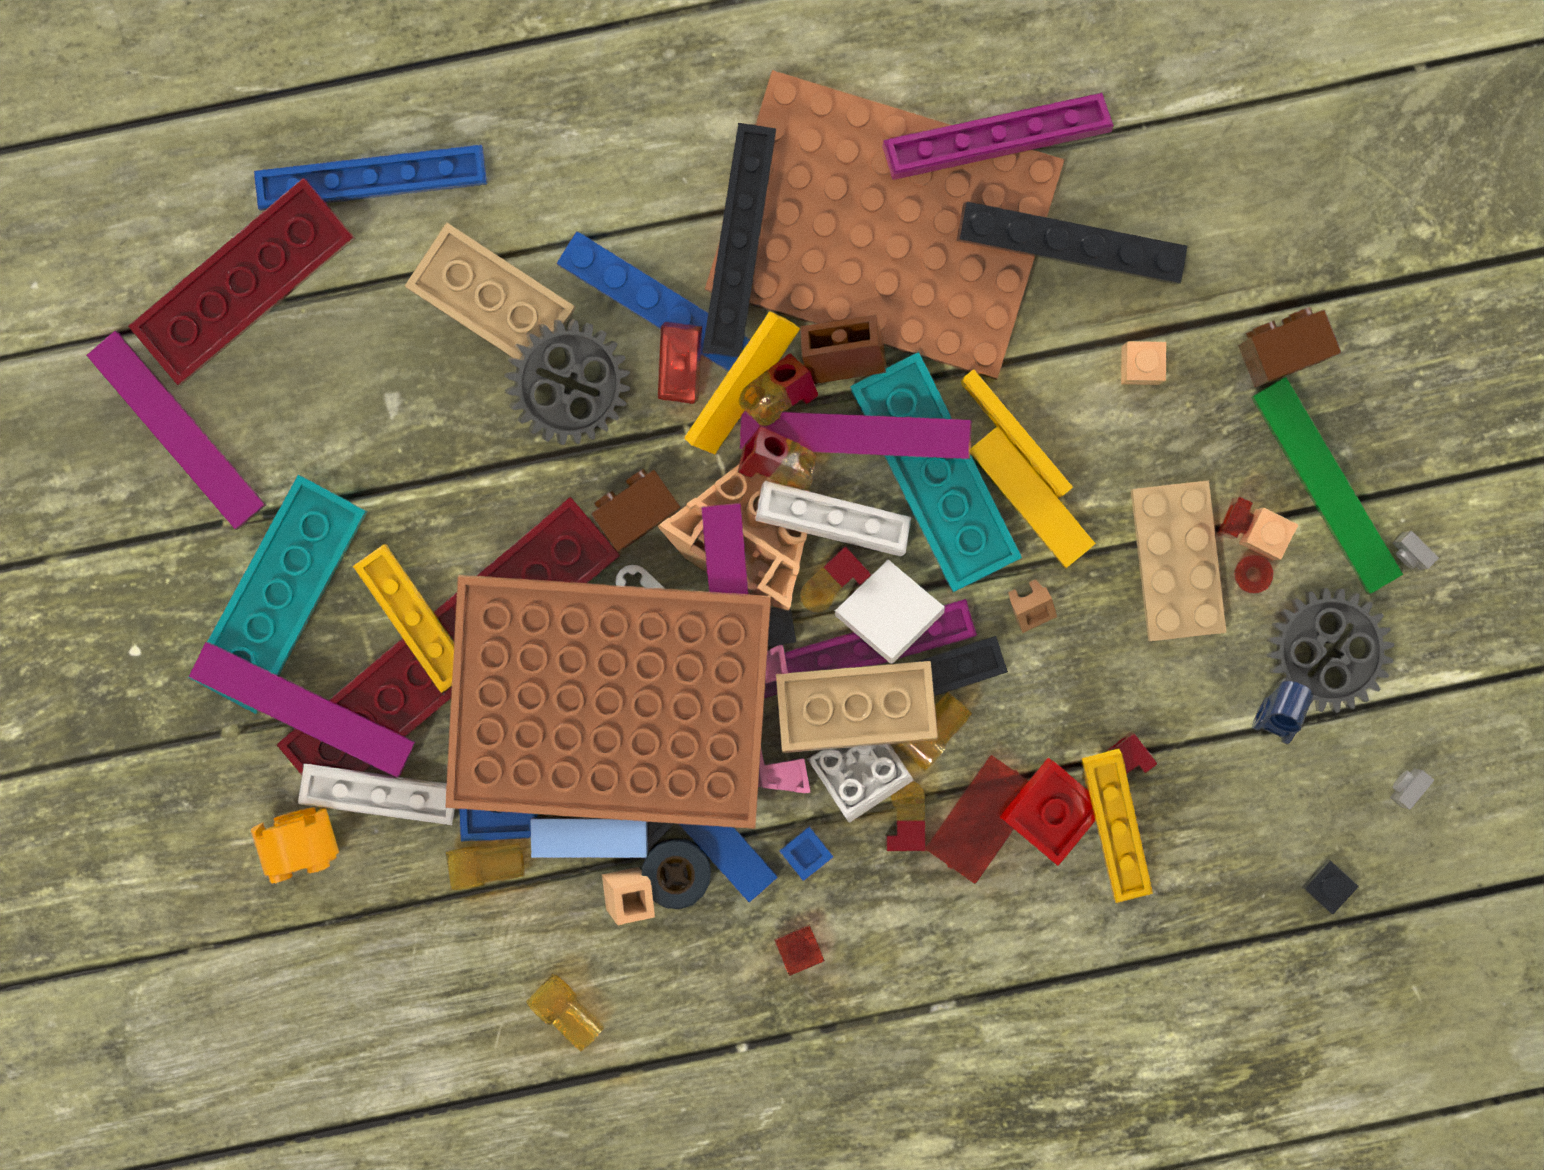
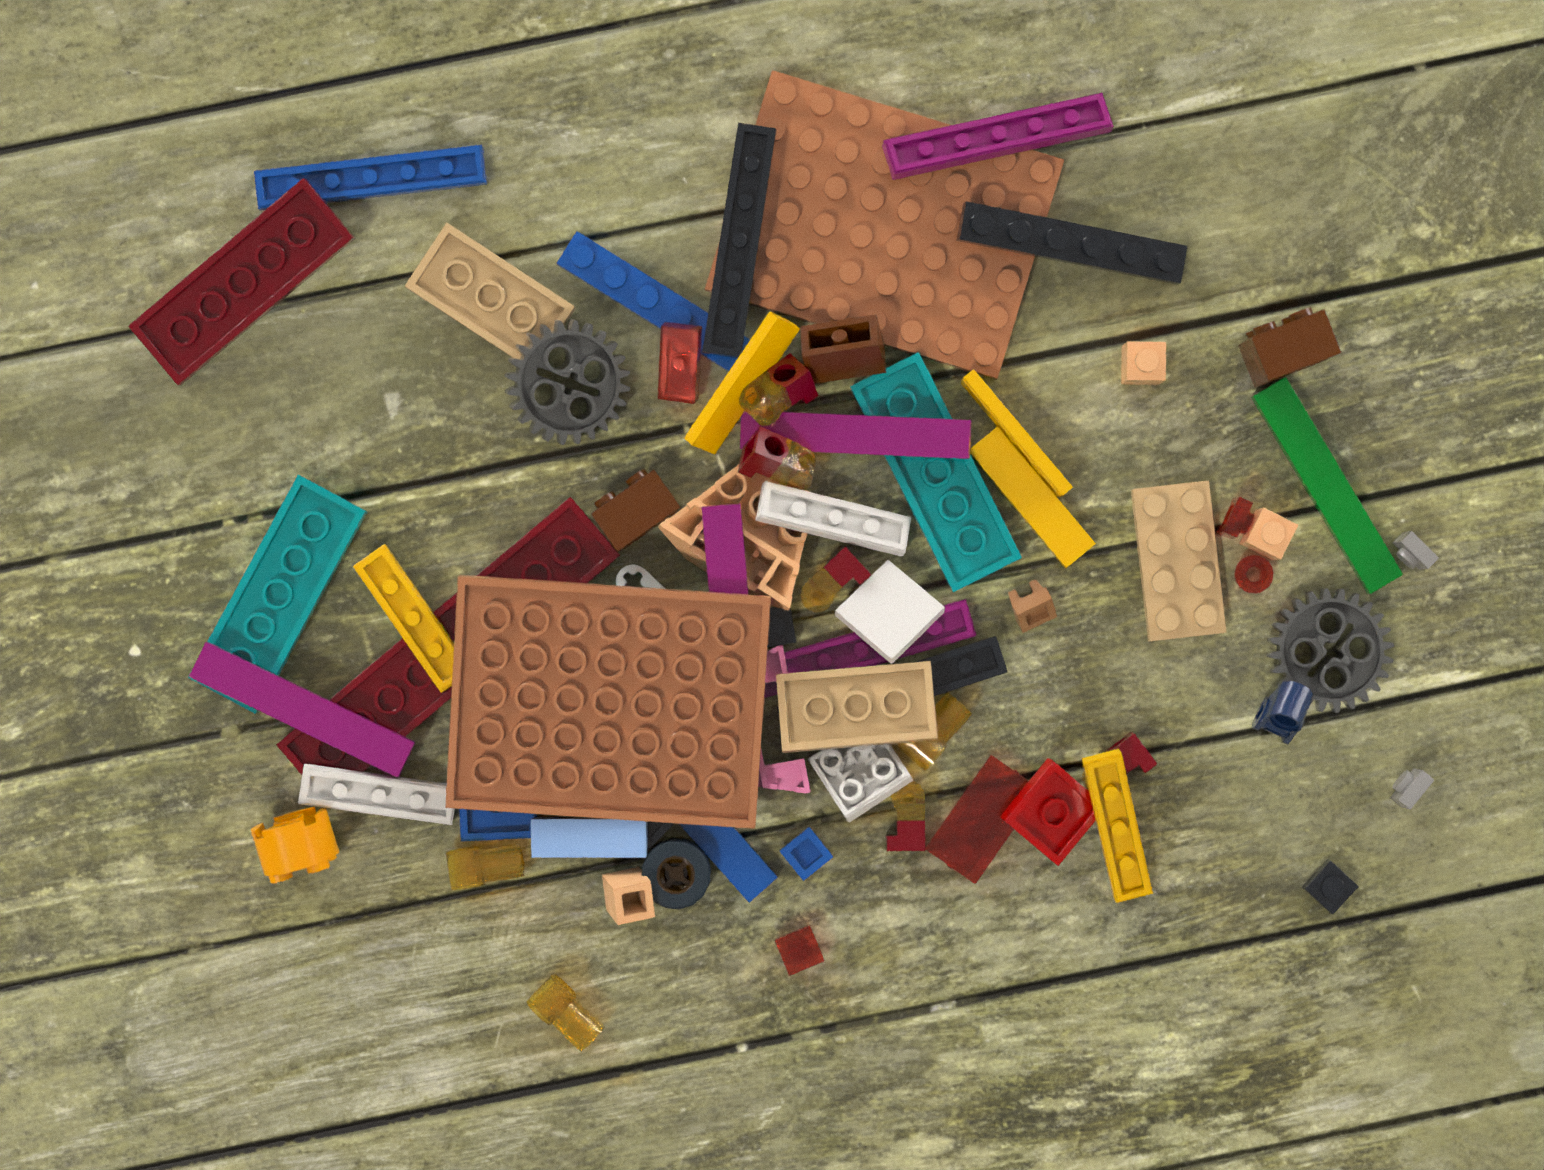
magenta tile [86,331,266,530] -> none

